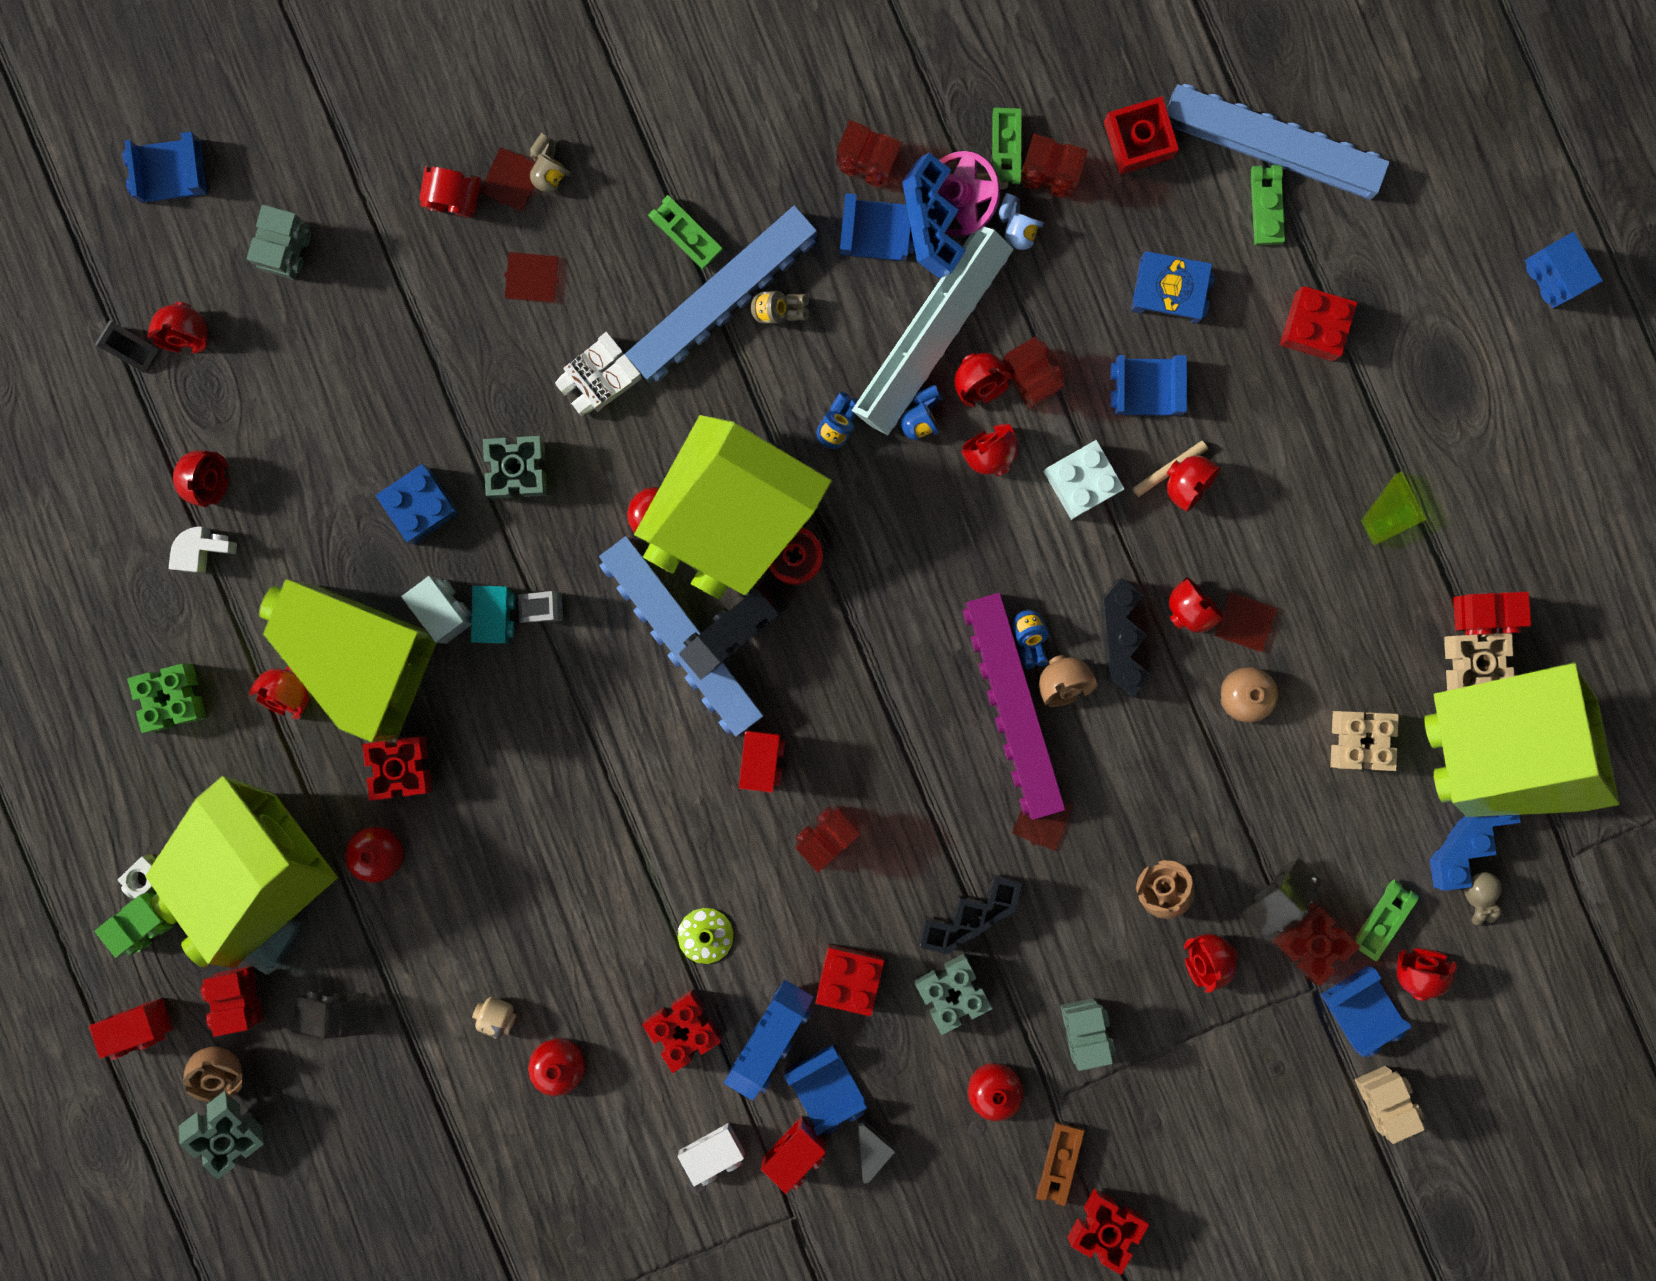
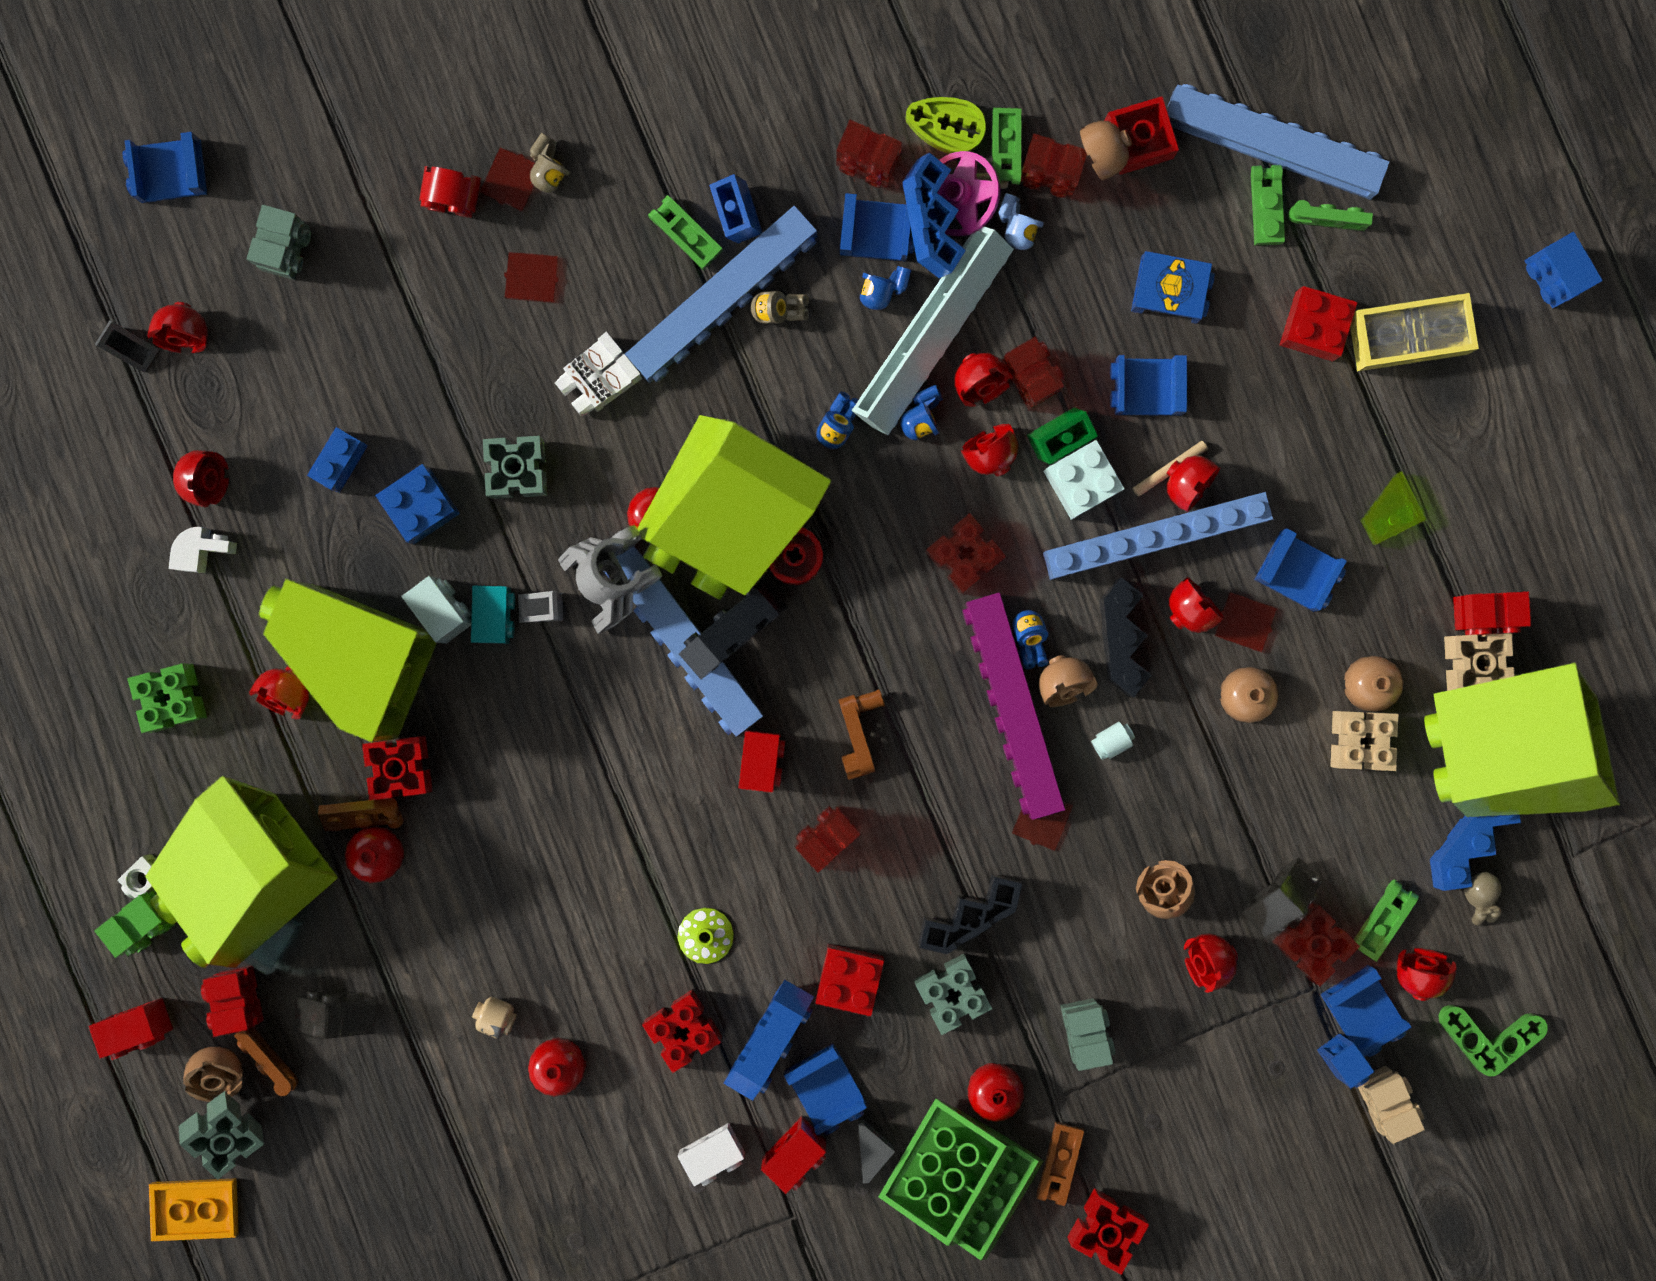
none -> light orange tile [149,1178,239,1241]
none -> dark orange plate [234,1027,298,1096]
none -> blue brick [307,427,368,493]
none -> dark orange plate [318,798,404,831]
none -> light grey piece [558,525,662,634]
none -> blue brick [709,174,763,243]
none -> dark orange beam [838,689,884,780]
none -> blue piece [860,266,911,310]
none -> bright green slope [879,1099,1044,1261]
none -> lime piece [906,97,986,154]
none -> clear red brick [925,513,1006,594]
none -> green brick [1027,408,1097,464]
none -> medium blue brick [1043,492,1273,580]
none -> medium nougat cylinder [1080,121,1132,181]
none -> light aqua brick [1091,722,1135,760]
none -> blue panel [1254,529,1346,612]
none -> bright green plate [1288,200,1373,231]
none -> blue brick [1317,1034,1374,1088]
none -> medium nougat cylinder [1344,656,1404,712]
none -> clear brick [1350,293,1479,372]
none -> bright green beam [1439,1005,1548,1077]

